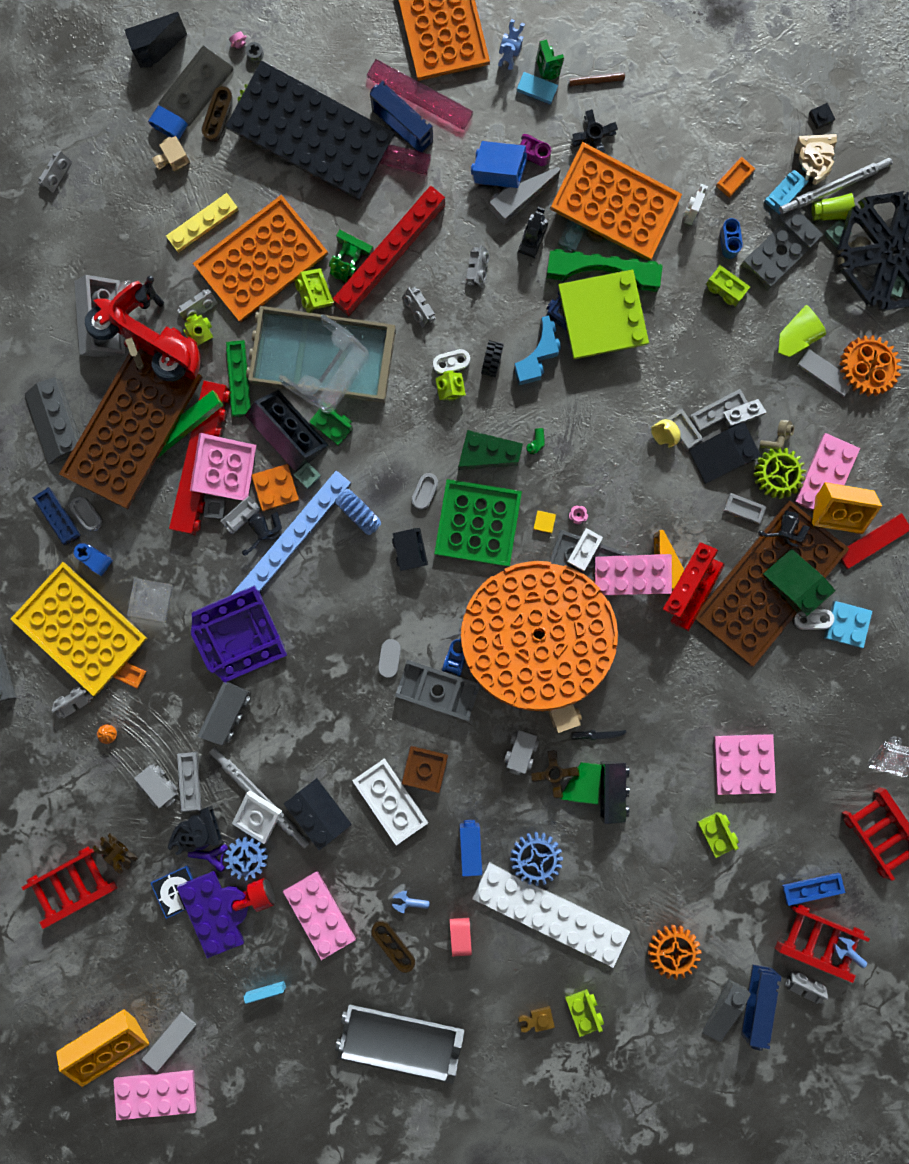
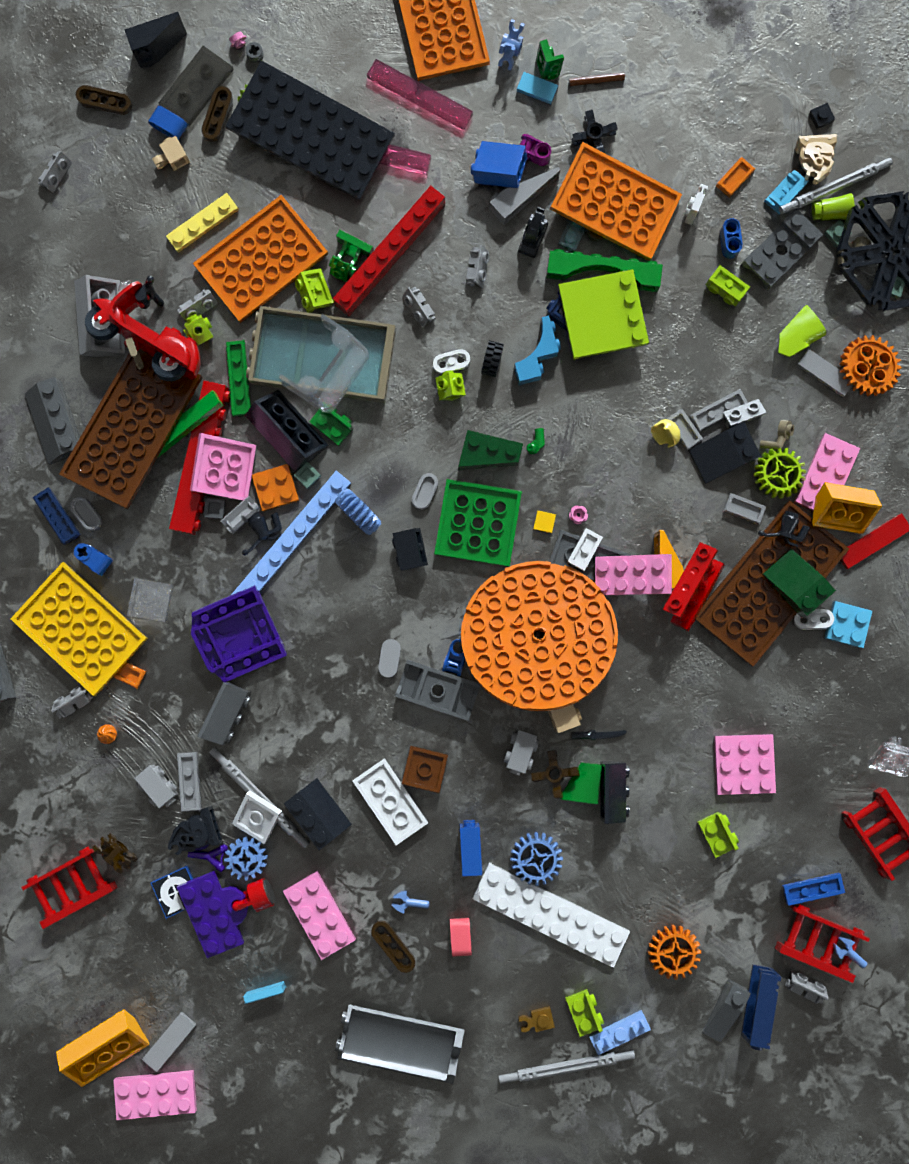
dark blue door [370,81,433,155] -> none
none -> dark brown plate [75,85,132,115]
none -> light grey axle [499,1050,635,1084]
none -> light blue plate [589,1010,651,1055]

